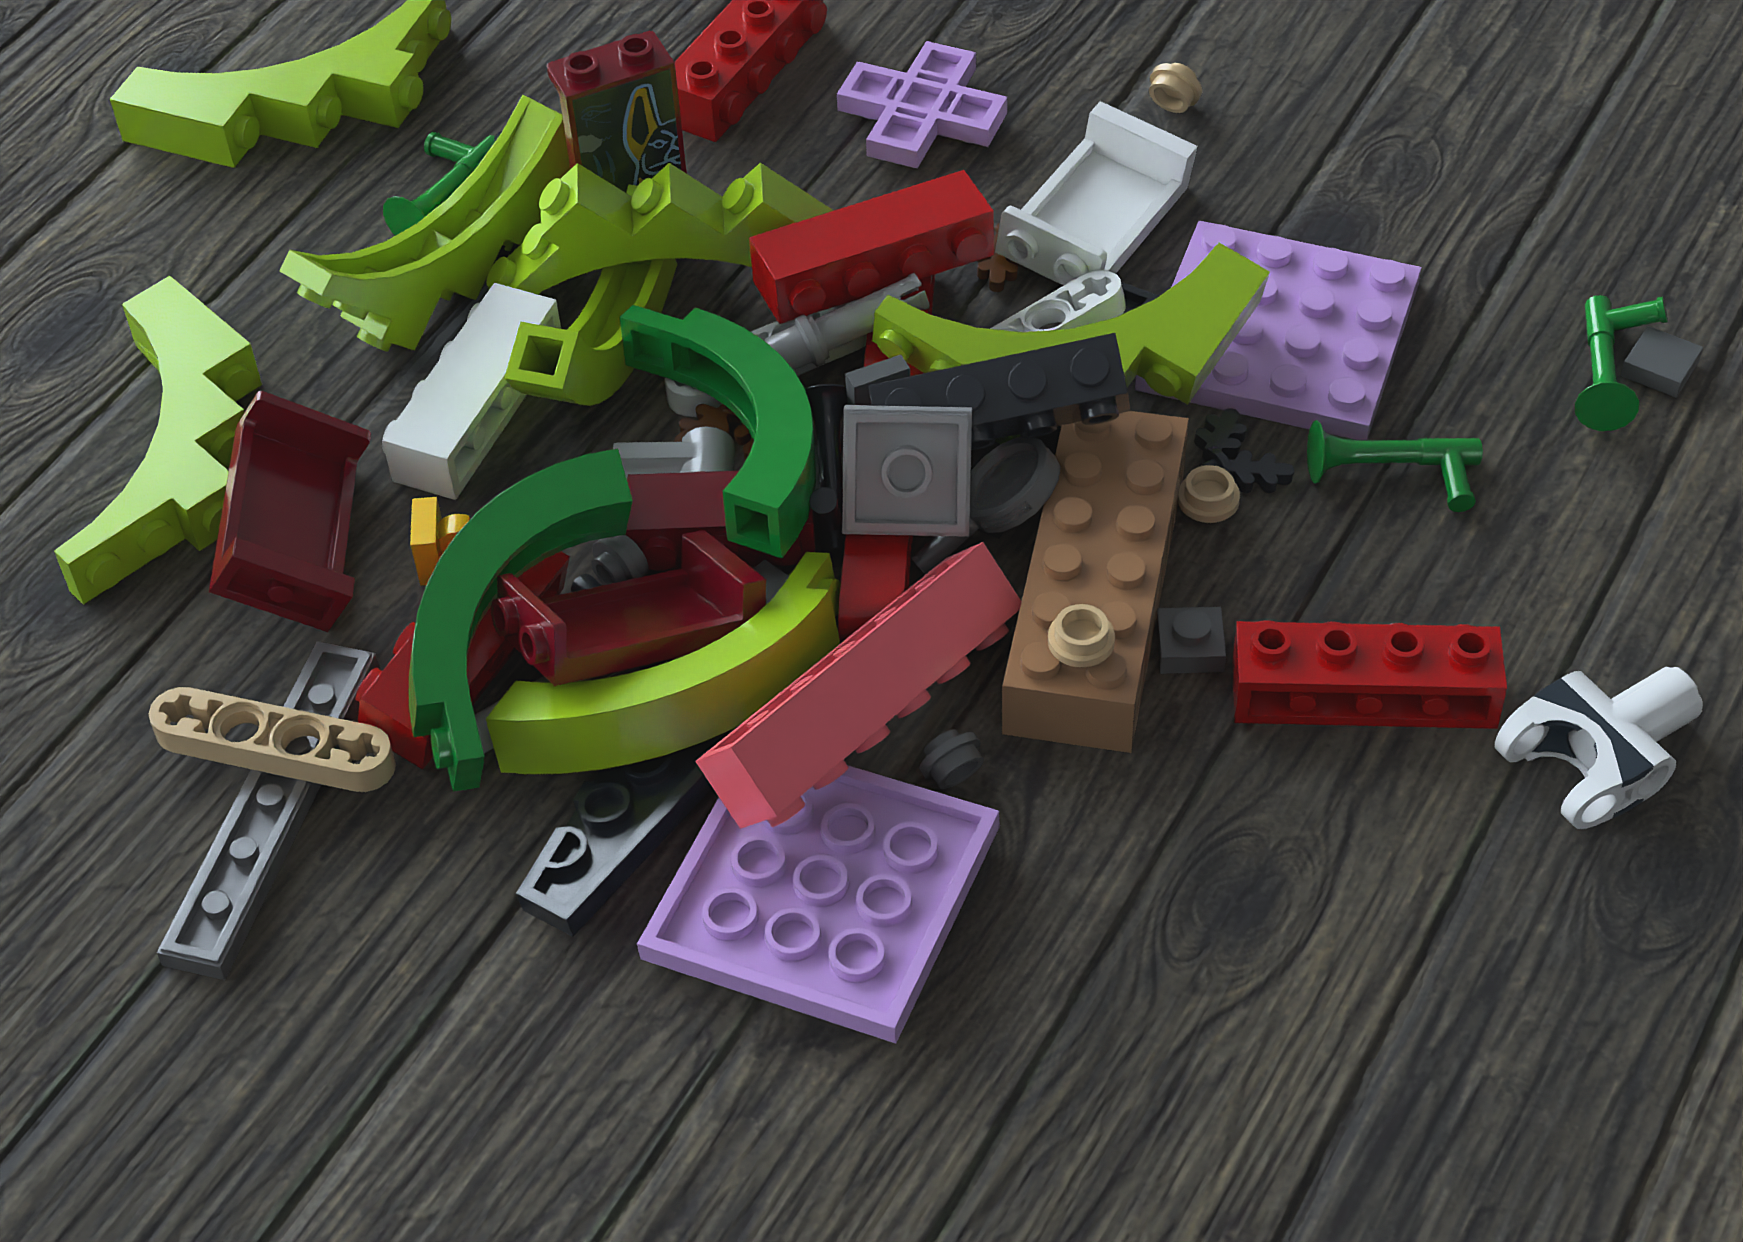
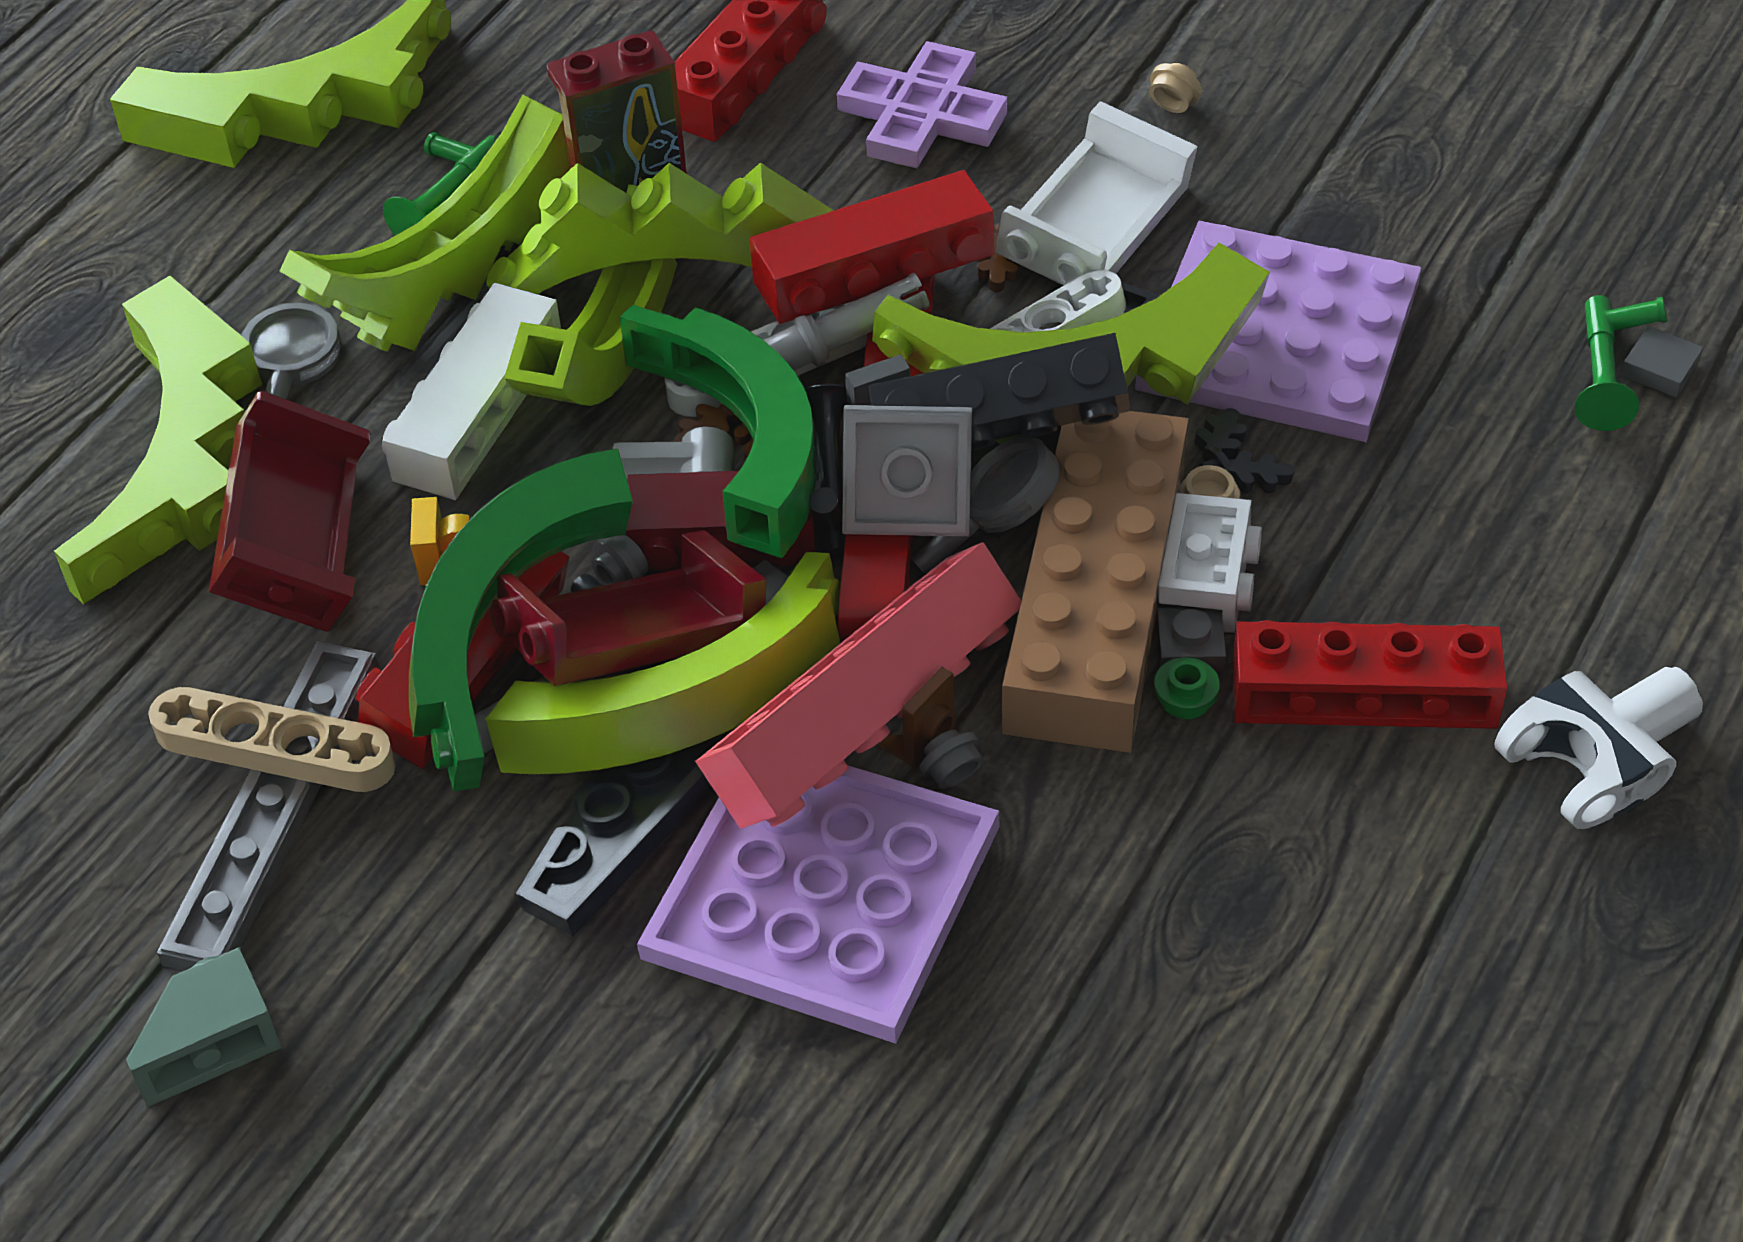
tan plate [1048,604,1115,667] -> none
green piece [1307,420,1483,512] -> none
none -> sand green slope [126,947,282,1108]
none -> piece [241,302,341,400]
none -> reddish brown bracket [876,667,957,768]
none -> green plate [1154,657,1220,719]
none -> white bracket [1158,493,1262,633]

